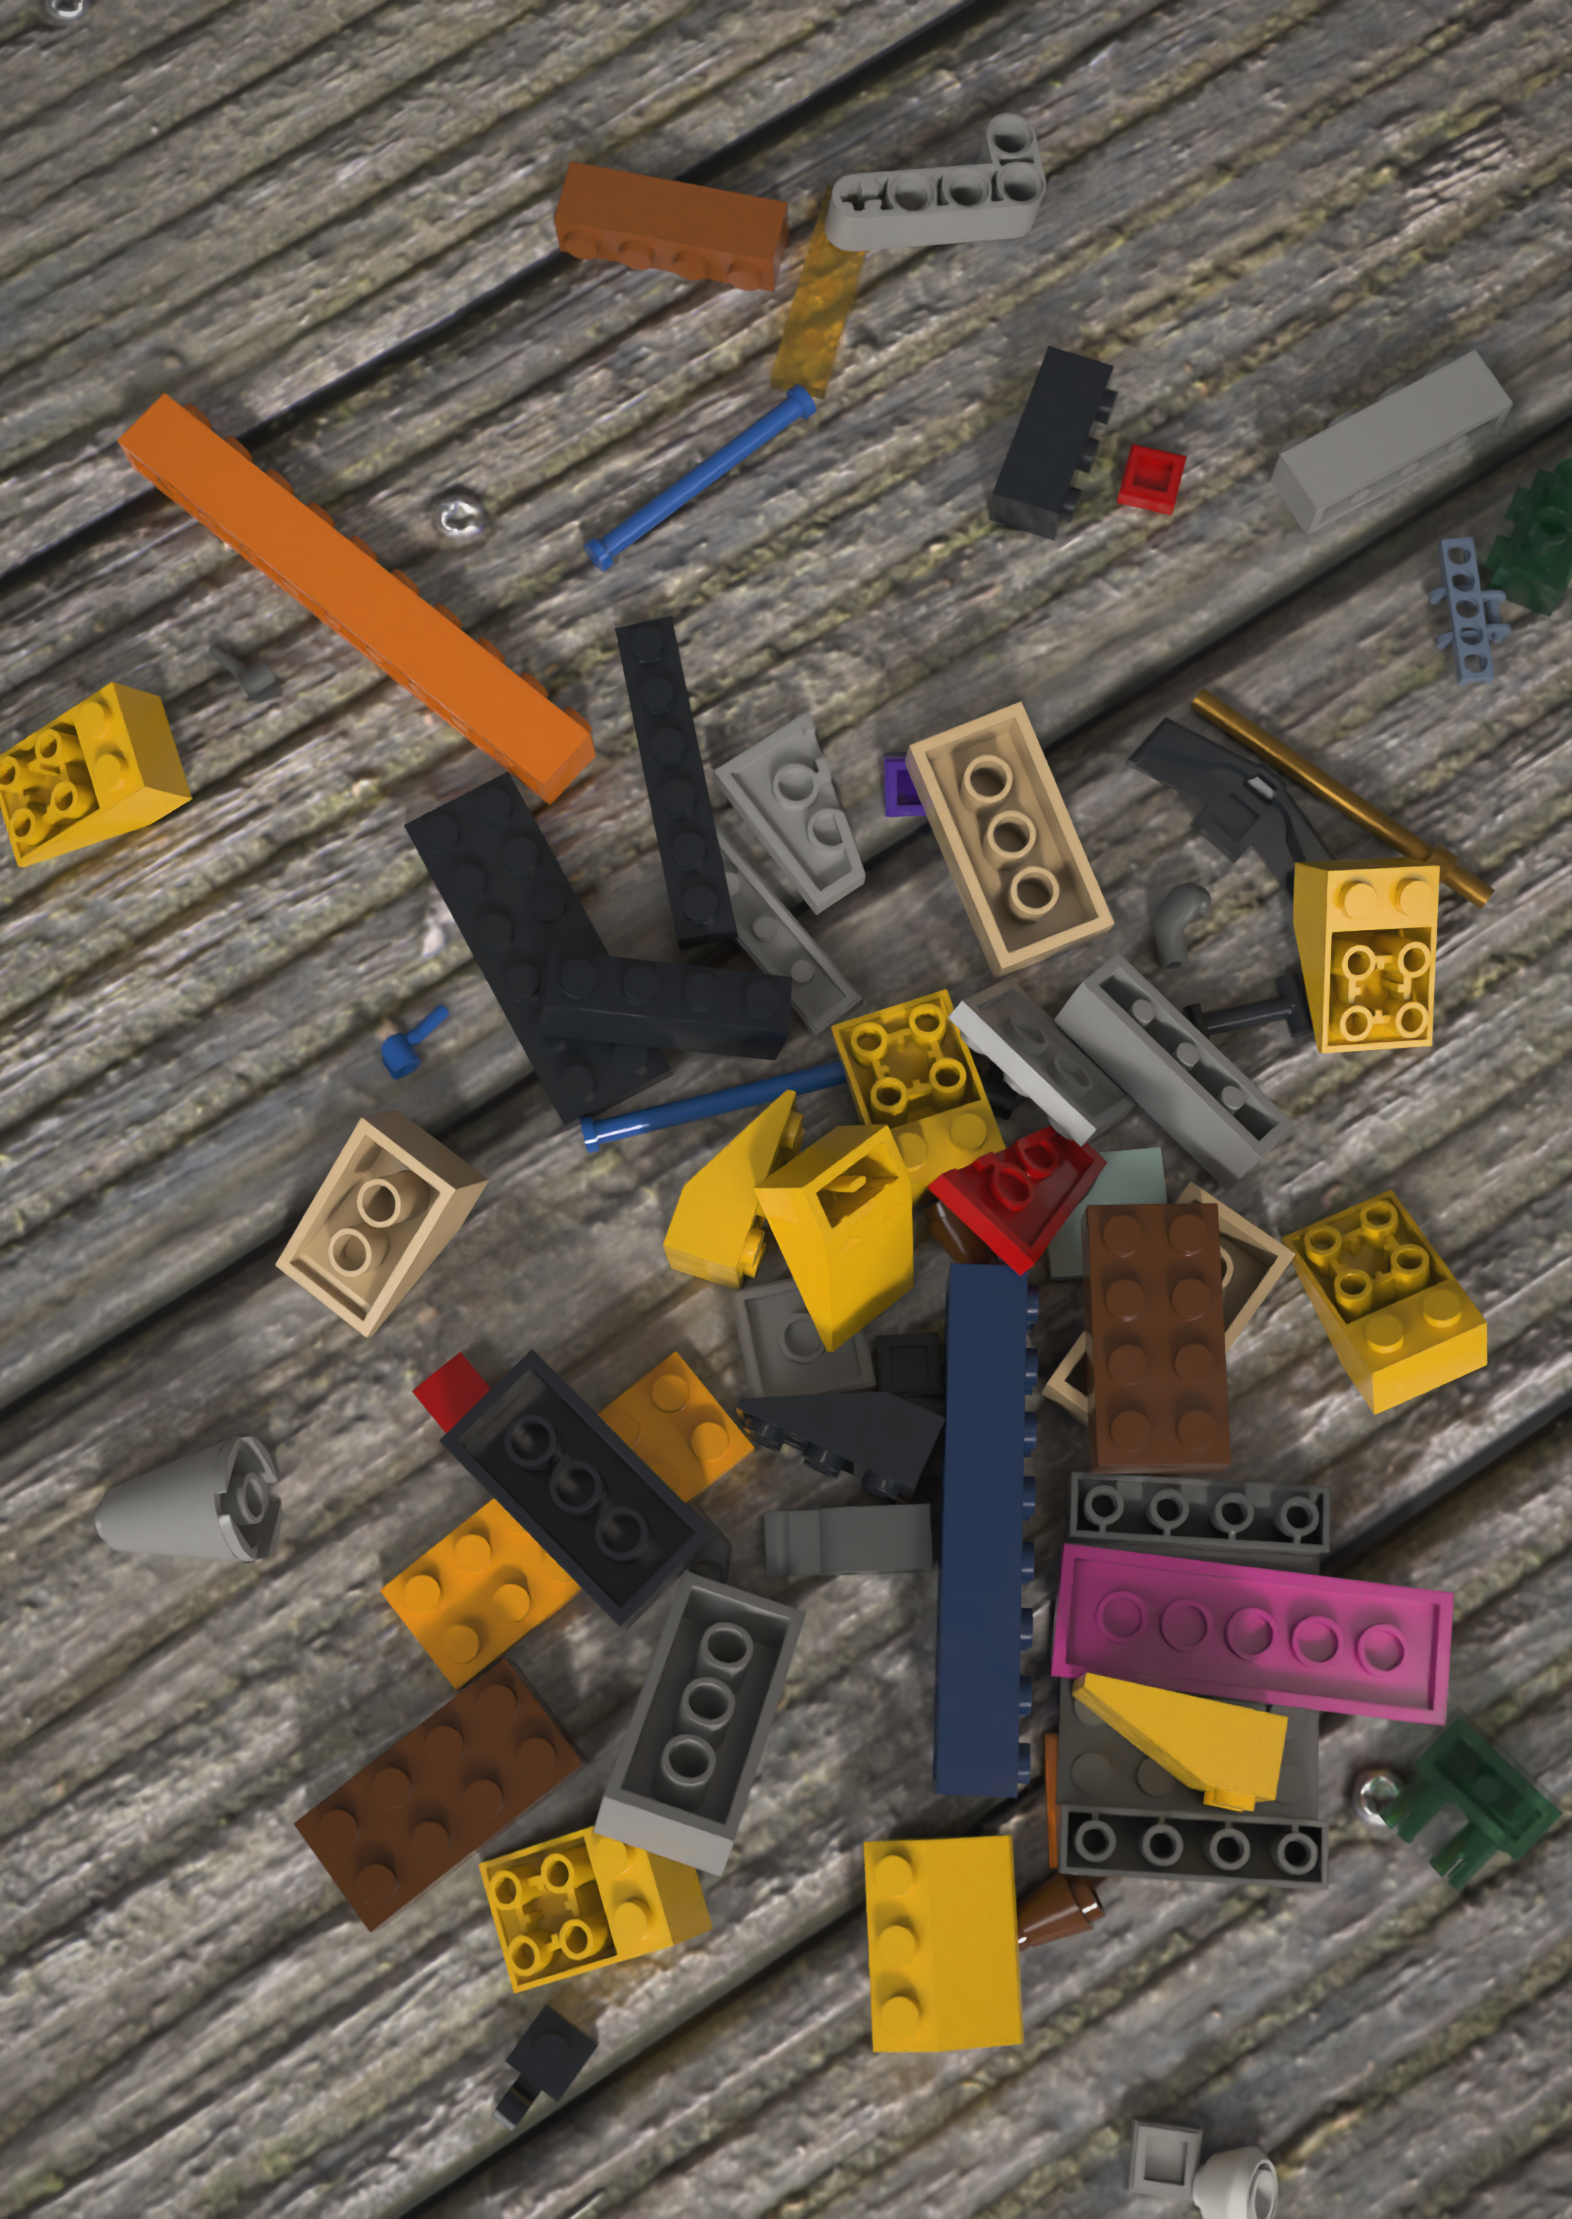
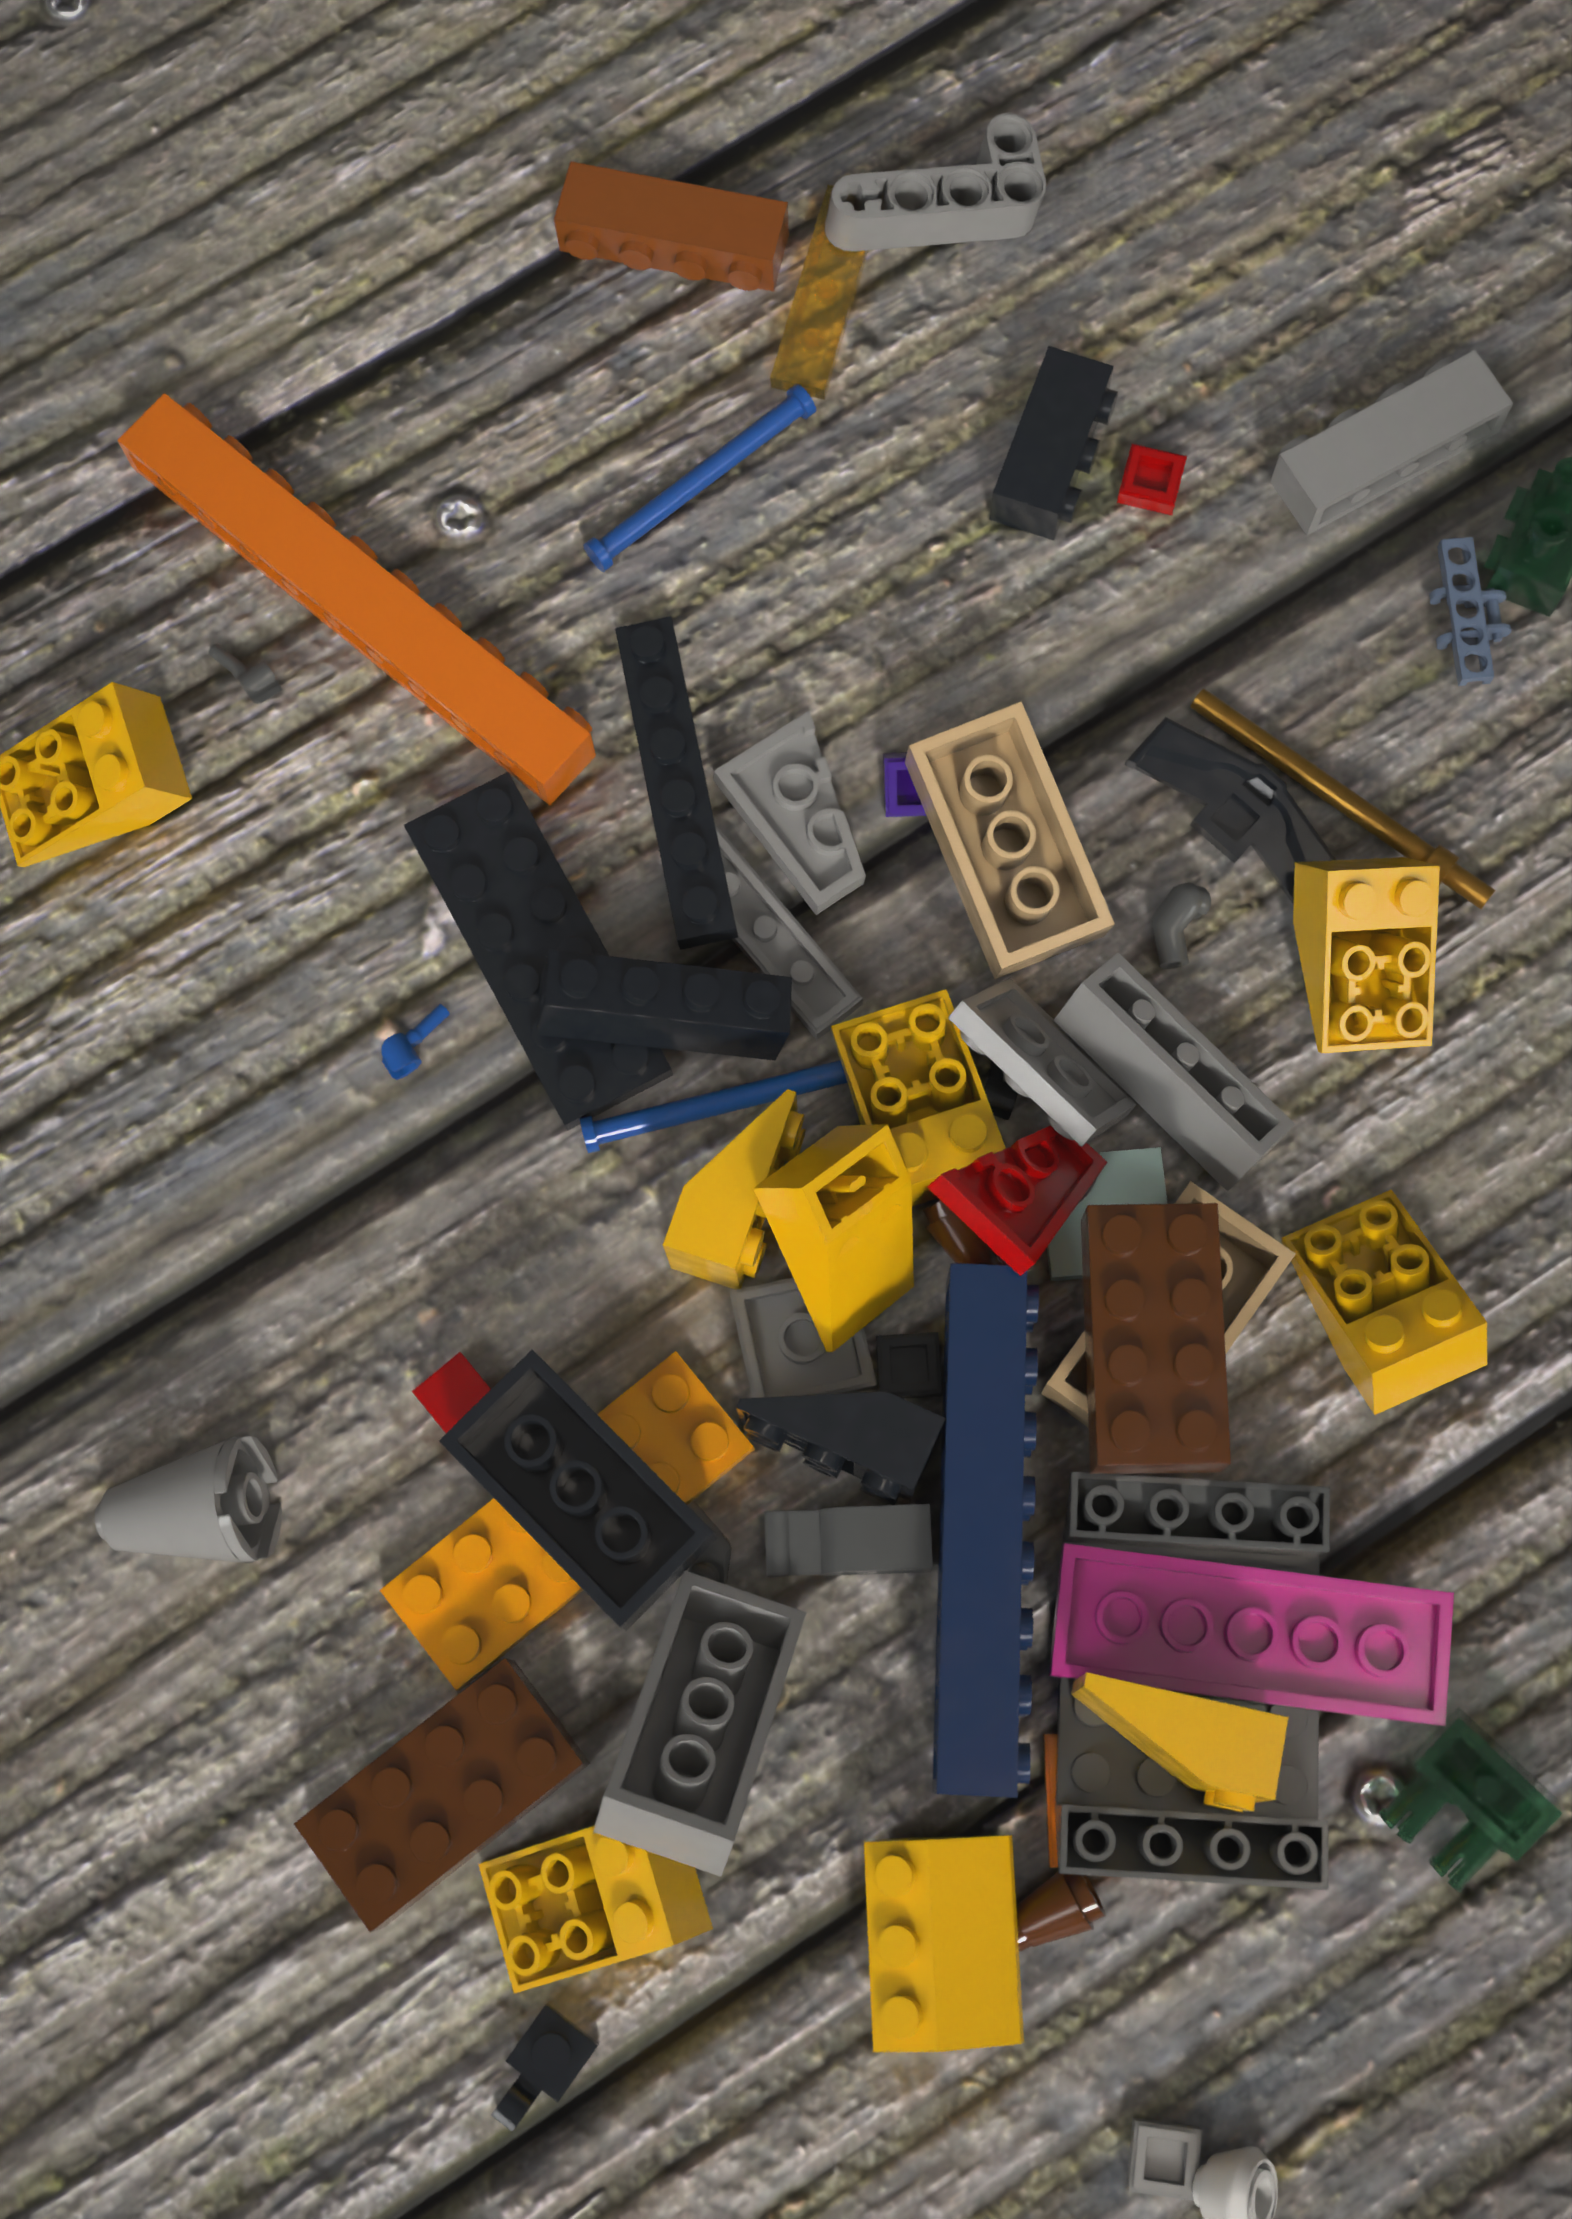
tan slope [275,1109,489,1338] -> none
black piece [1182,973,1314,1040] -> none

